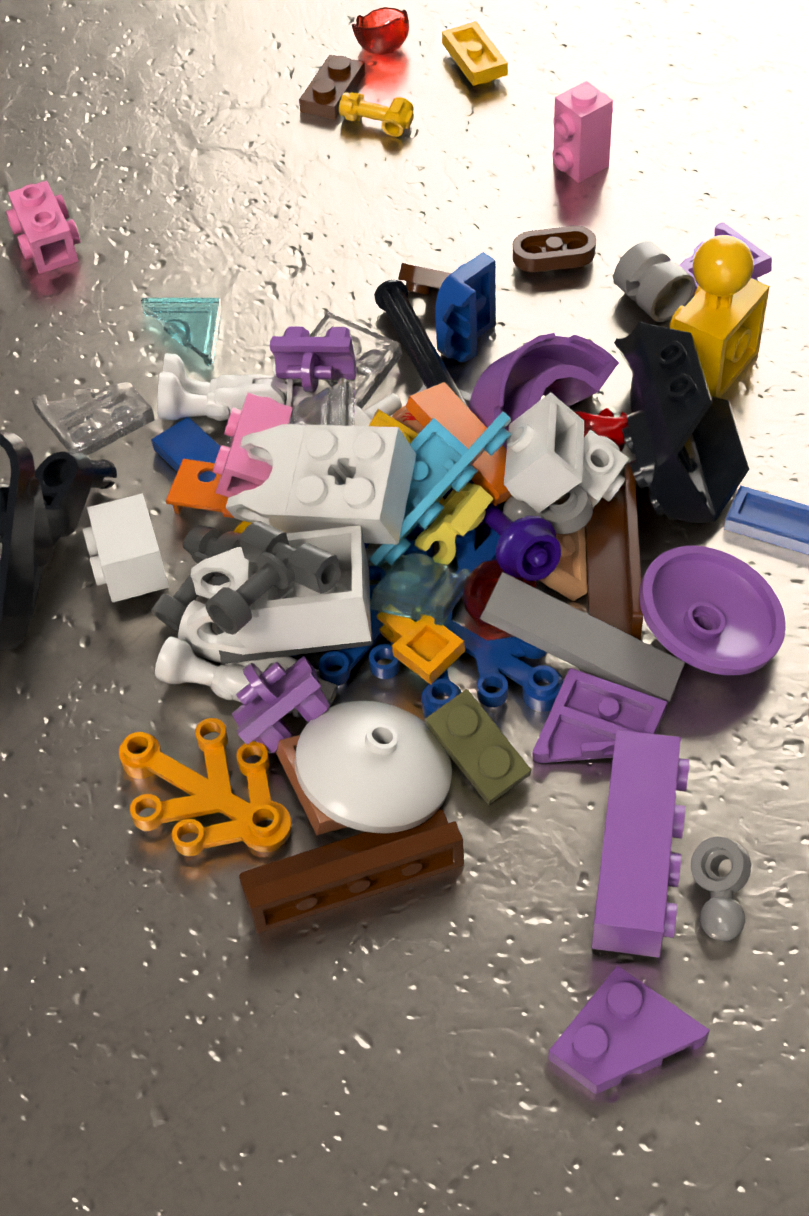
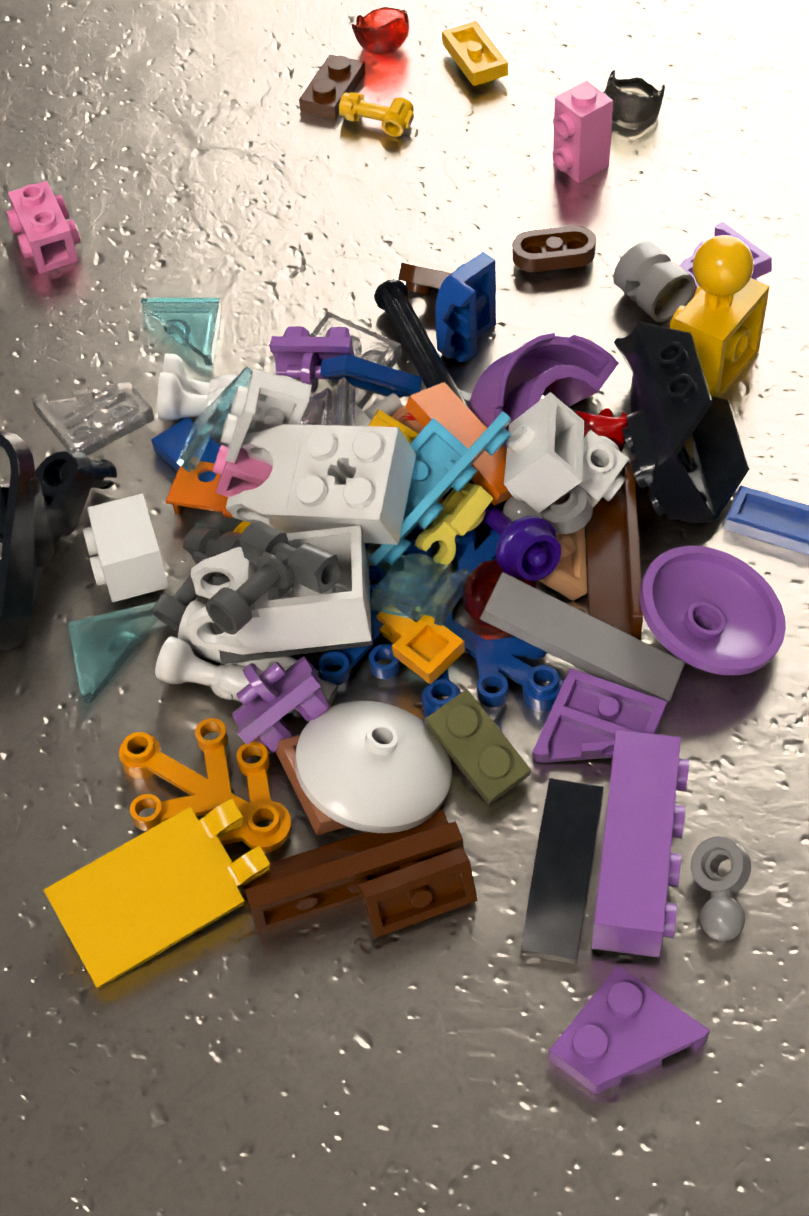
none -> yellow tile [43,798,271,990]
none -> clear light blue tile [67,602,159,705]
none -> clear light blue tile [176,366,253,472]
none -> white bracket [220,369,312,463]
none -> blue tile [320,354,422,398]
none -> reddish brown plate [358,847,478,939]
none -> black slope [521,778,604,964]
none -> clear smoke hair [603,70,666,130]

